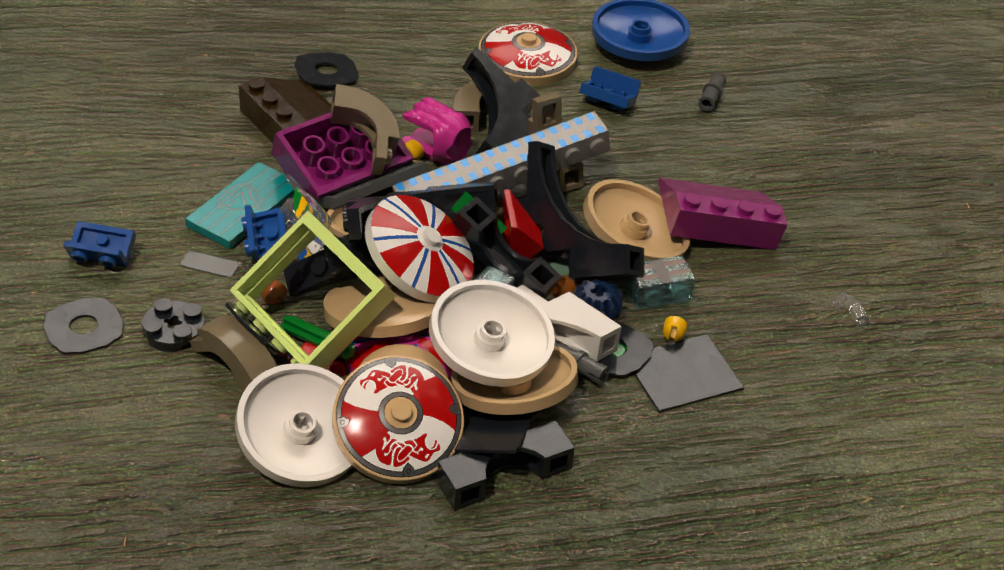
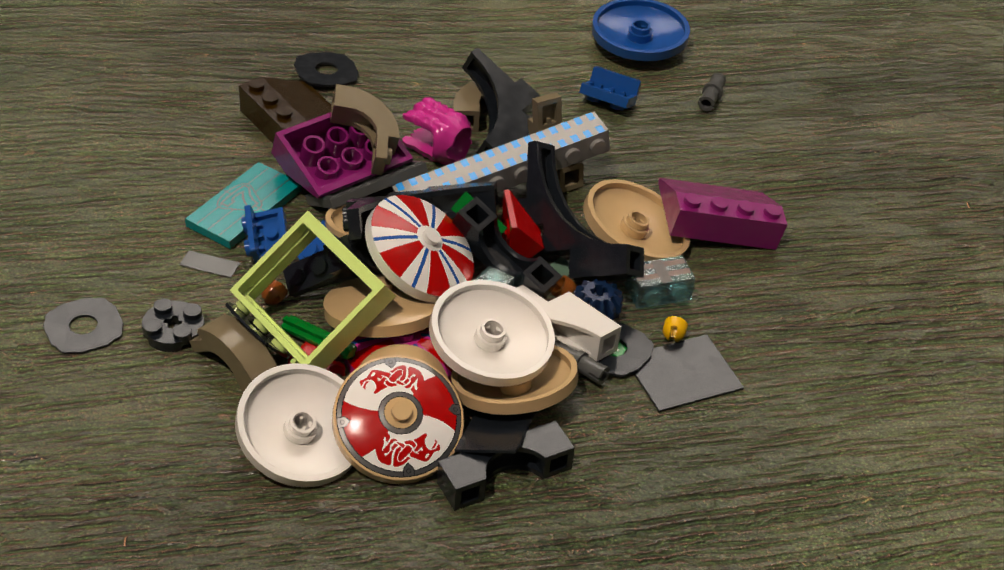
blue bracket [63,221,136,268] -> none
clear animal [279,174,332,258] -> none
yellow hinge [404,139,424,161] -> none
dish [479,21,577,86] -> none
clear arm [830,291,869,327] -> none

